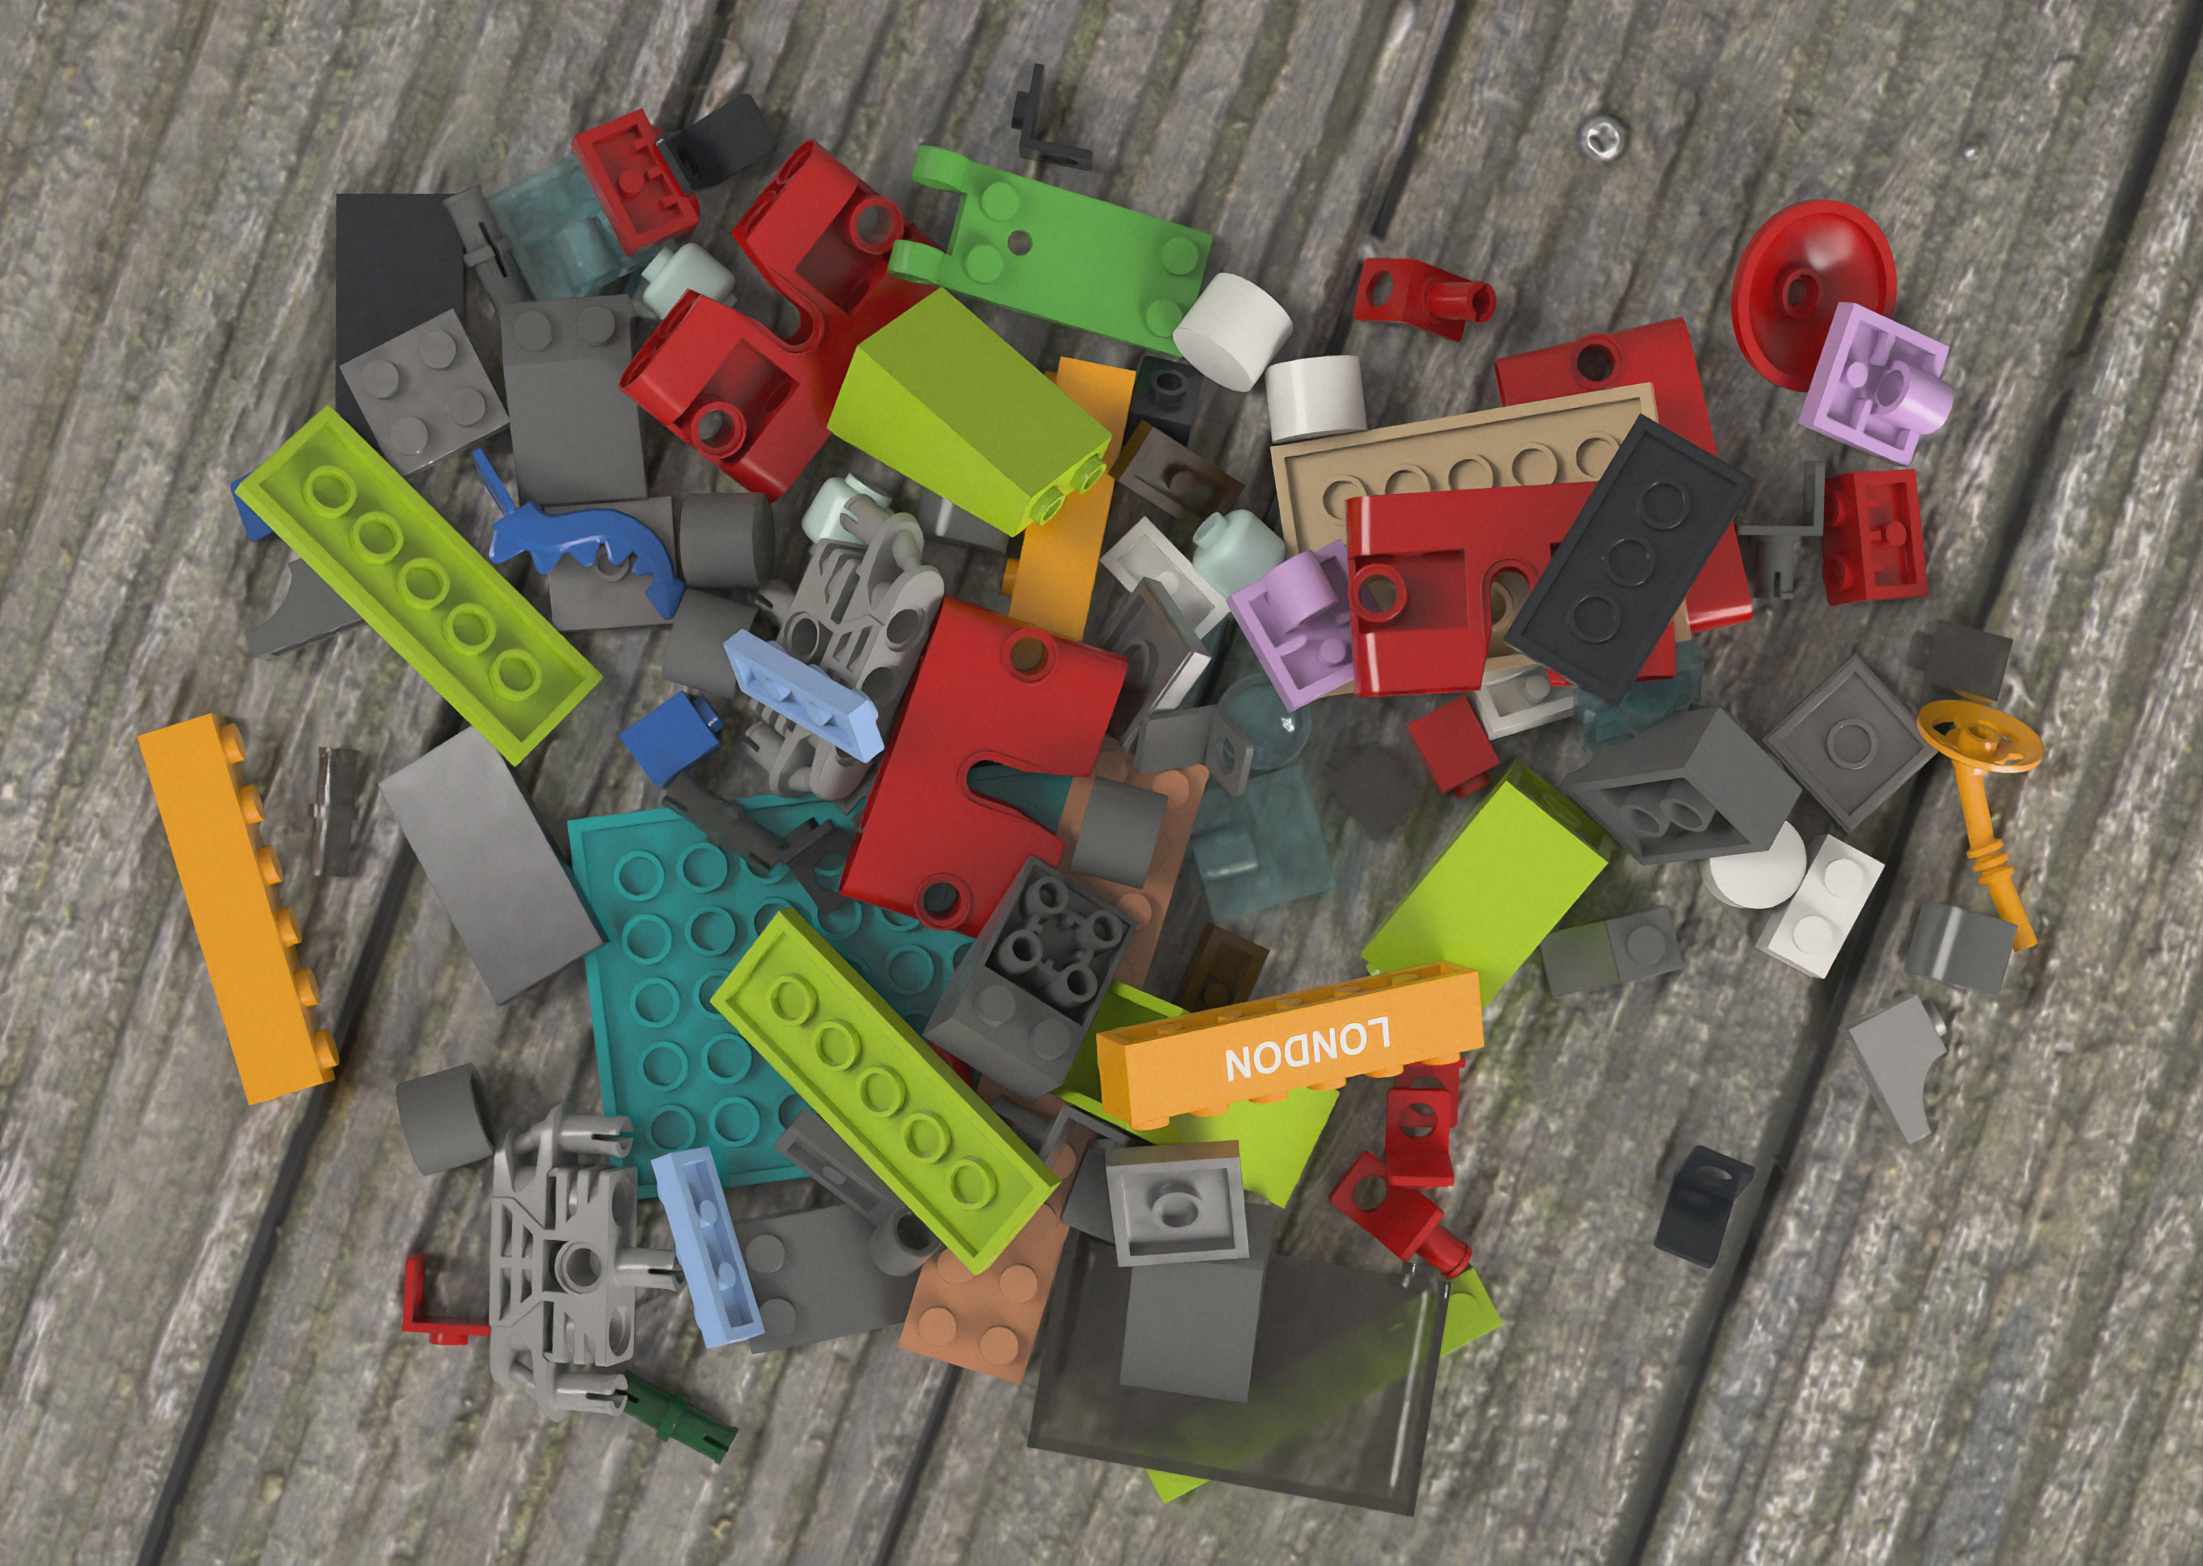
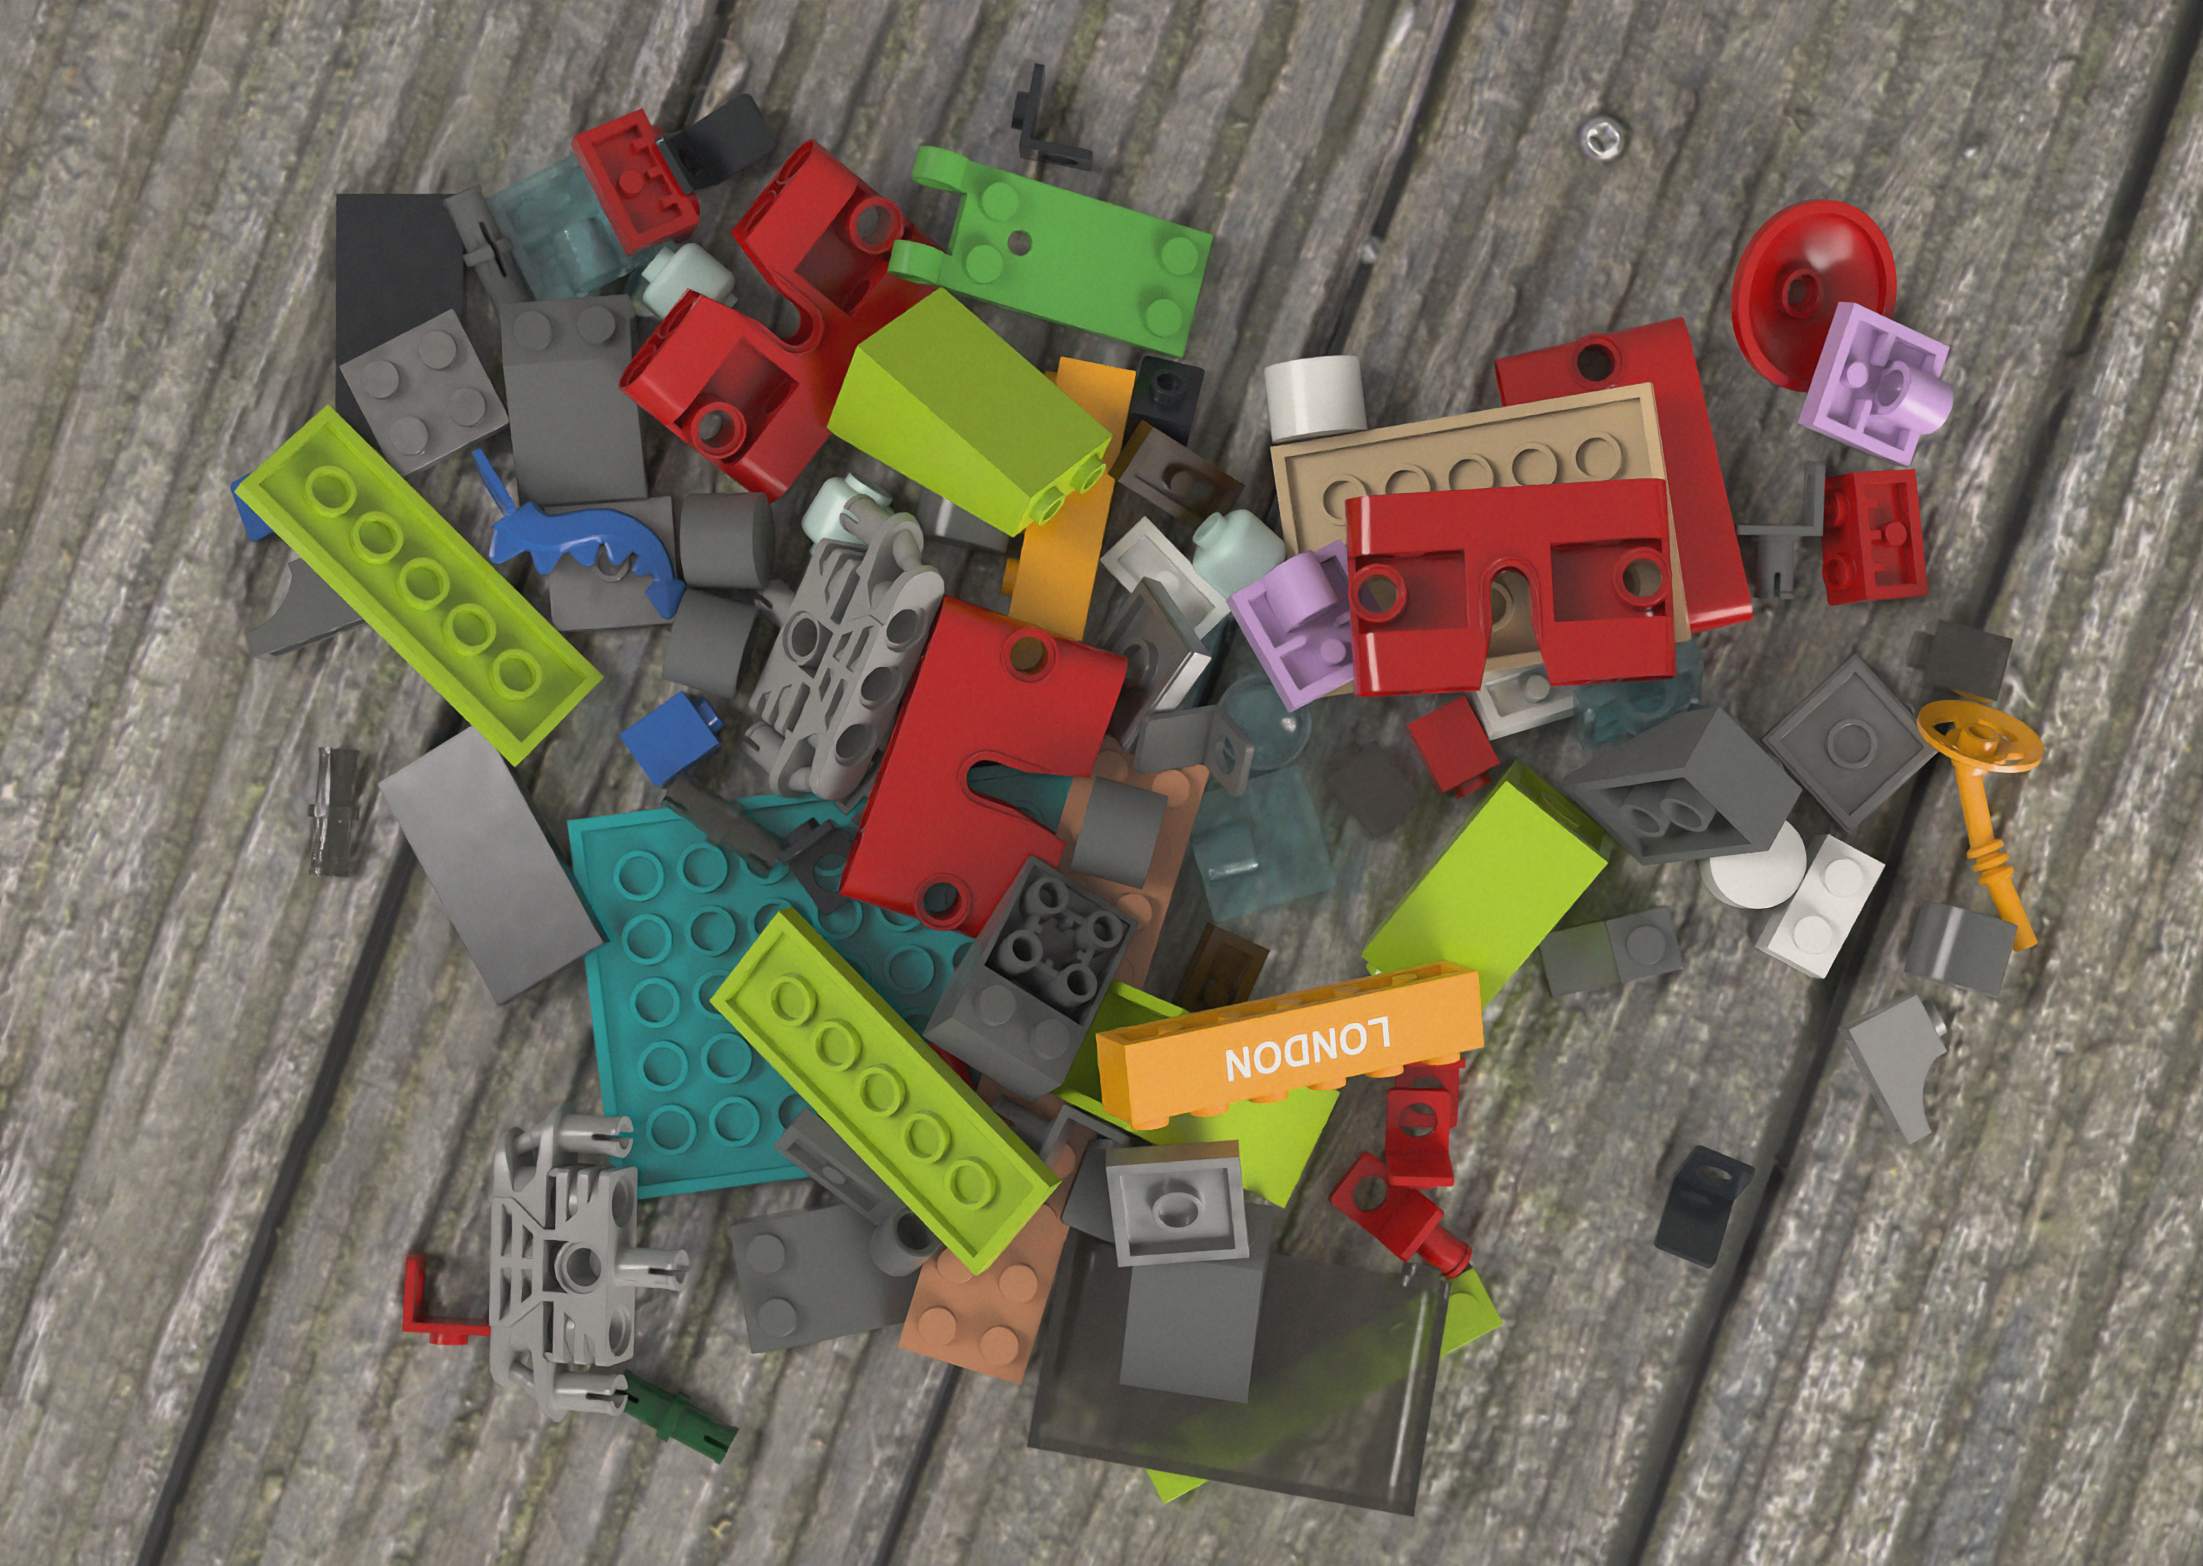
light orange brick [137,713,339,1105] -> none
dark grey piece [396,1062,498,1176] -> none
light blue plate [651,1146,765,1349] -> none
light blue plate [723,629,885,764] -> none
white piece [1173,273,1293,392] -> none
red bracket [1352,258,1497,342] -> none
black tile [1502,413,1756,710] -> none

